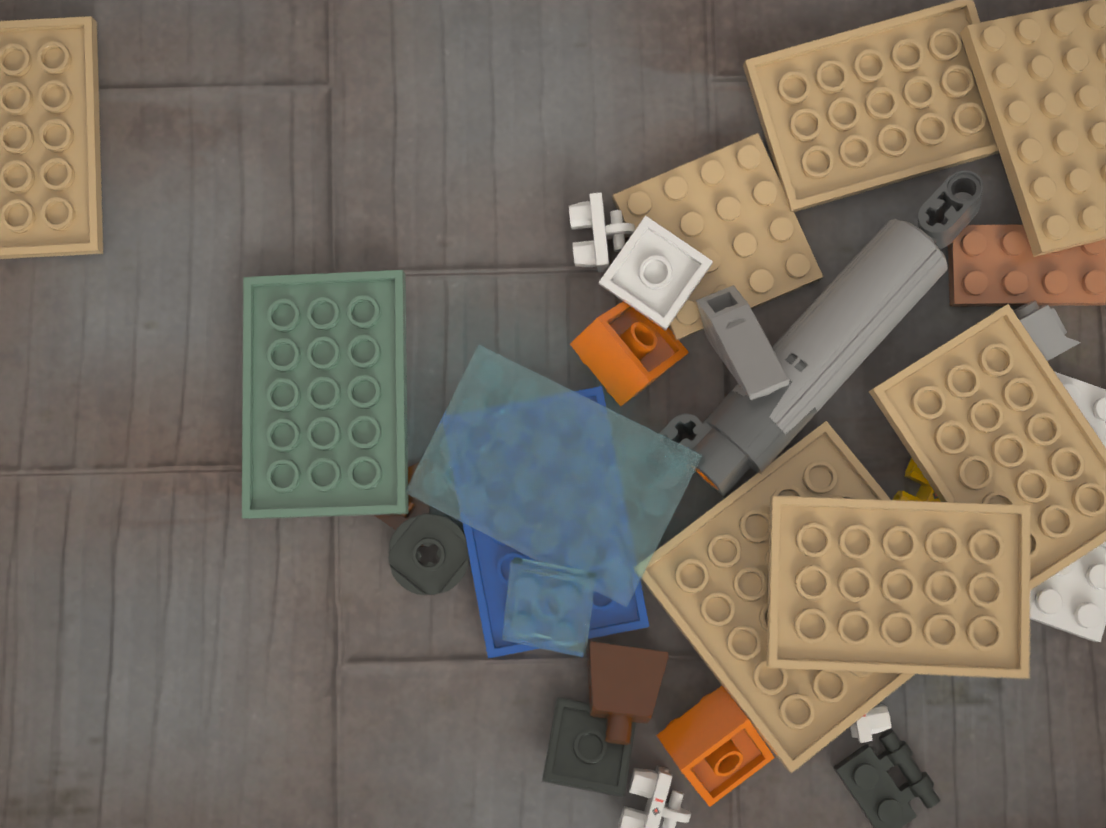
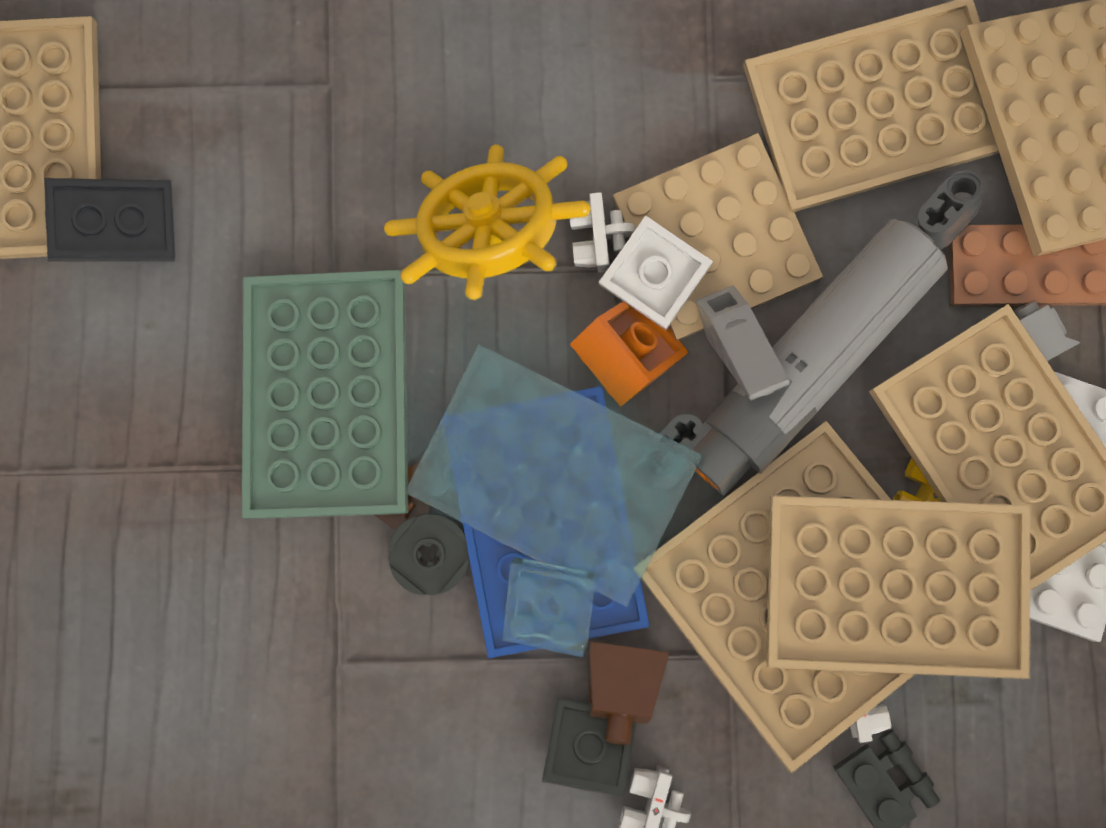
orange slope [656,686,775,807] -> none
none -> black tile [44,178,175,262]
none -> yellow piece [384,144,591,300]

